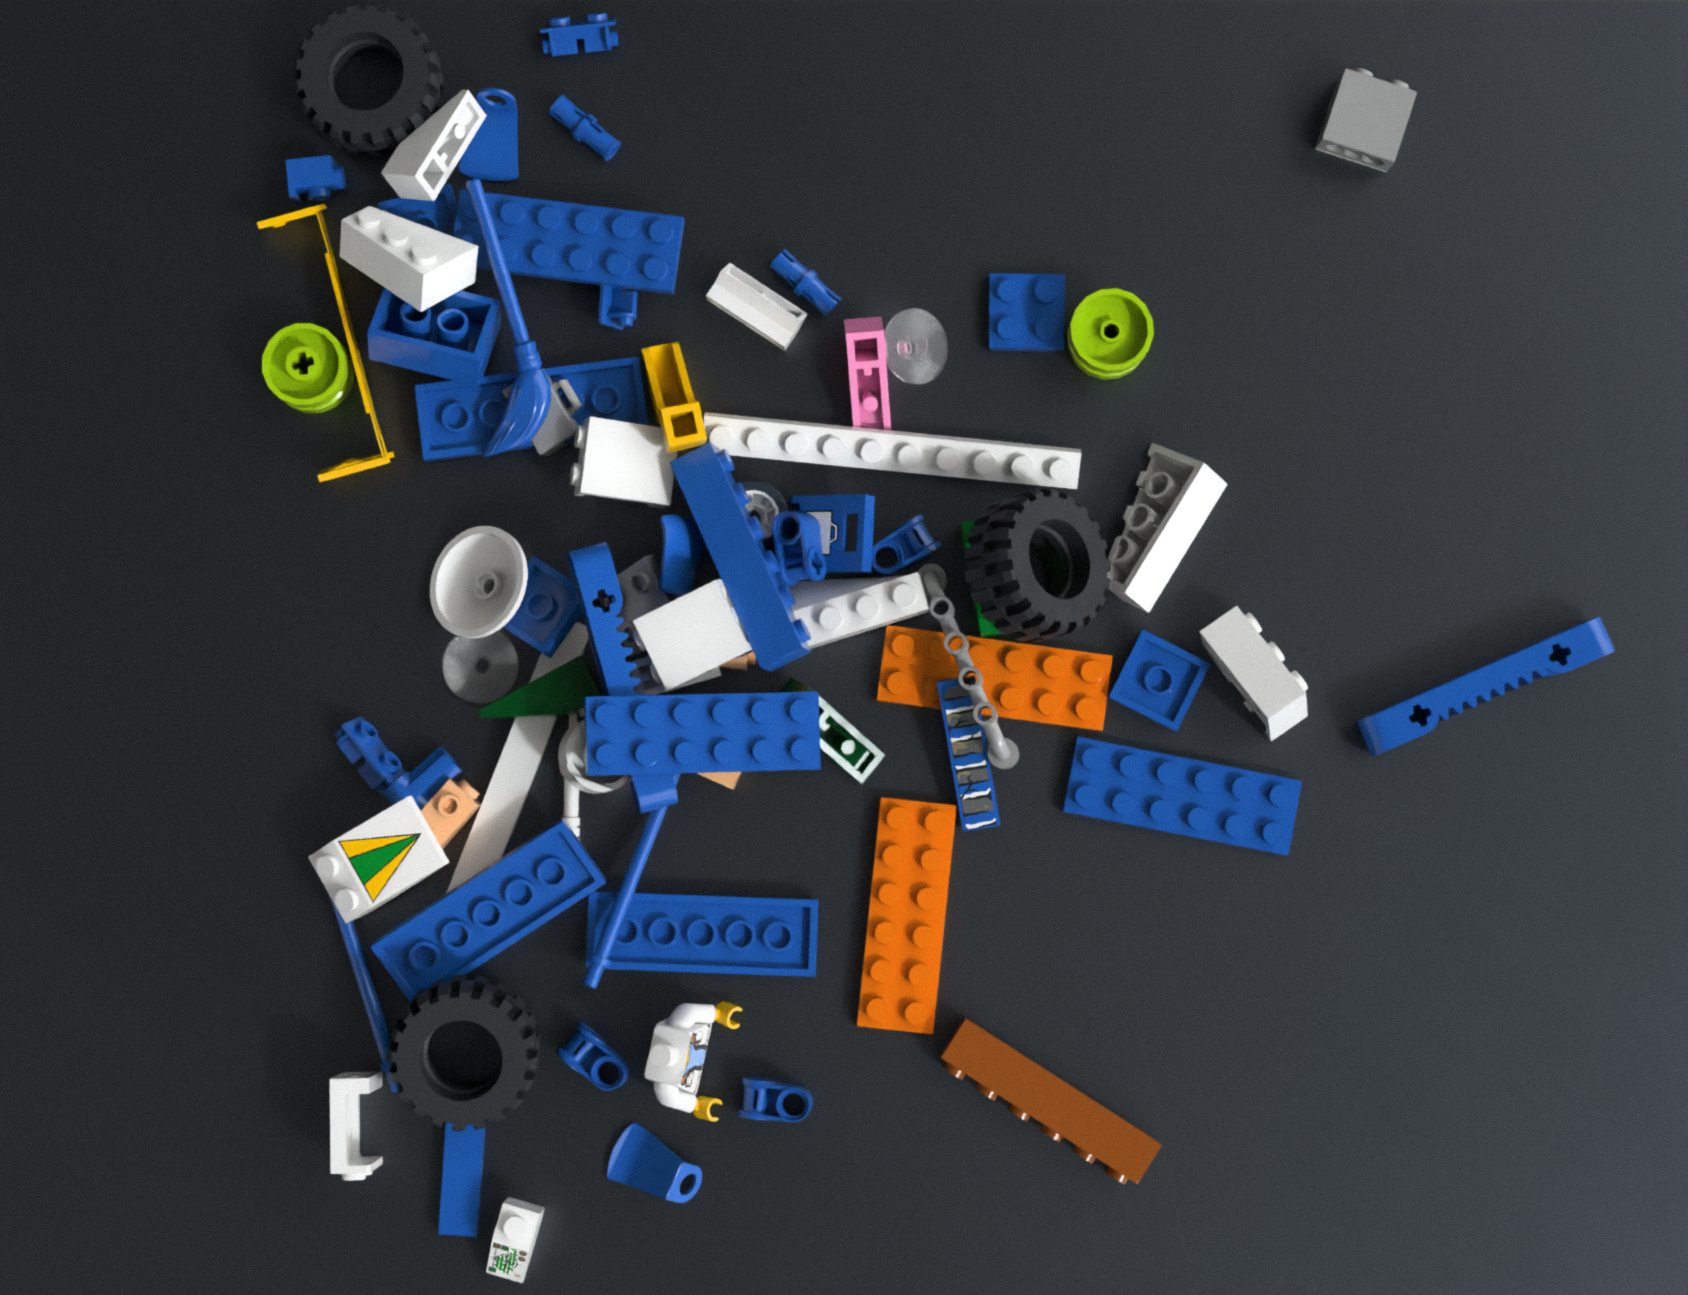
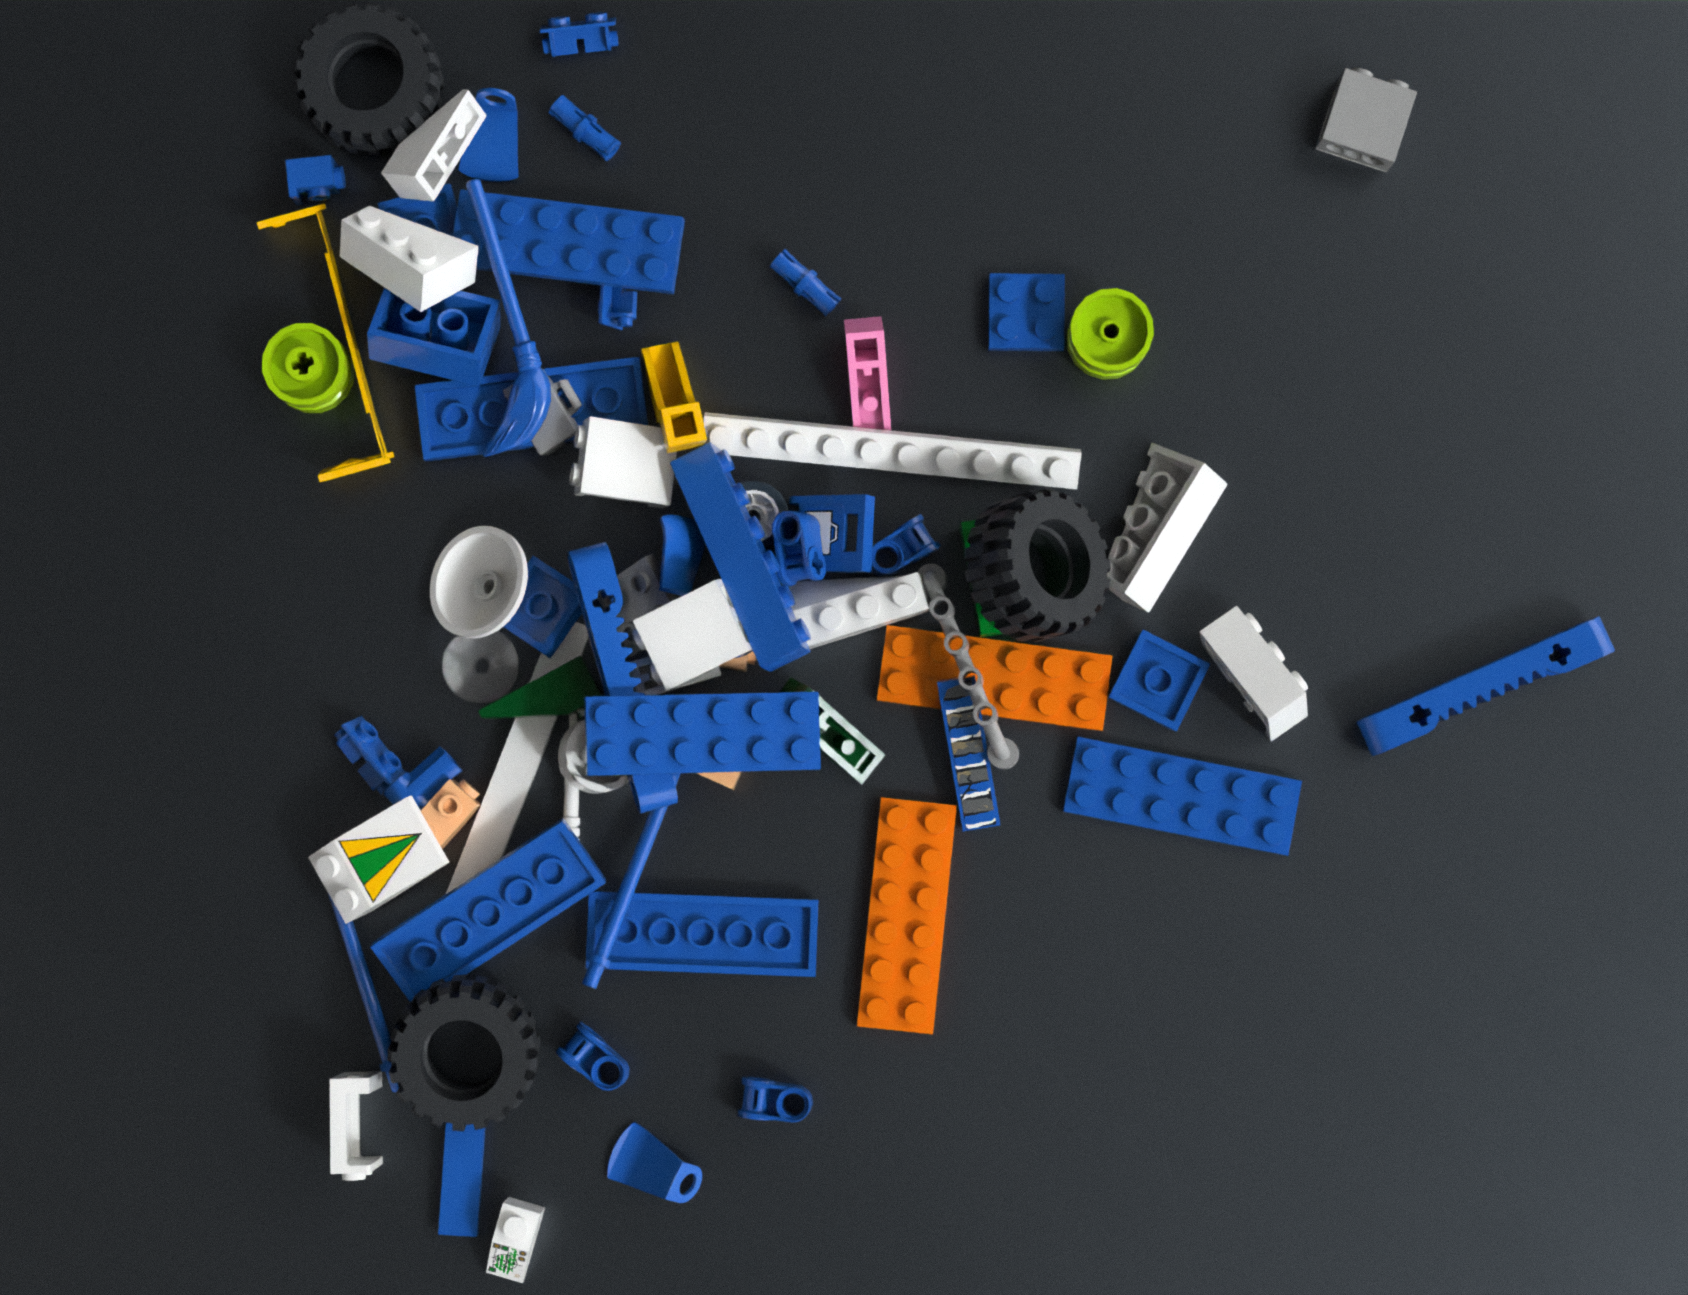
white torso [644,1001,742,1121] -> none
white piece [706,263,808,351] -> none
clear dish [884,308,948,384] -> none
dark orange brick [940,1016,1162,1185] -> none

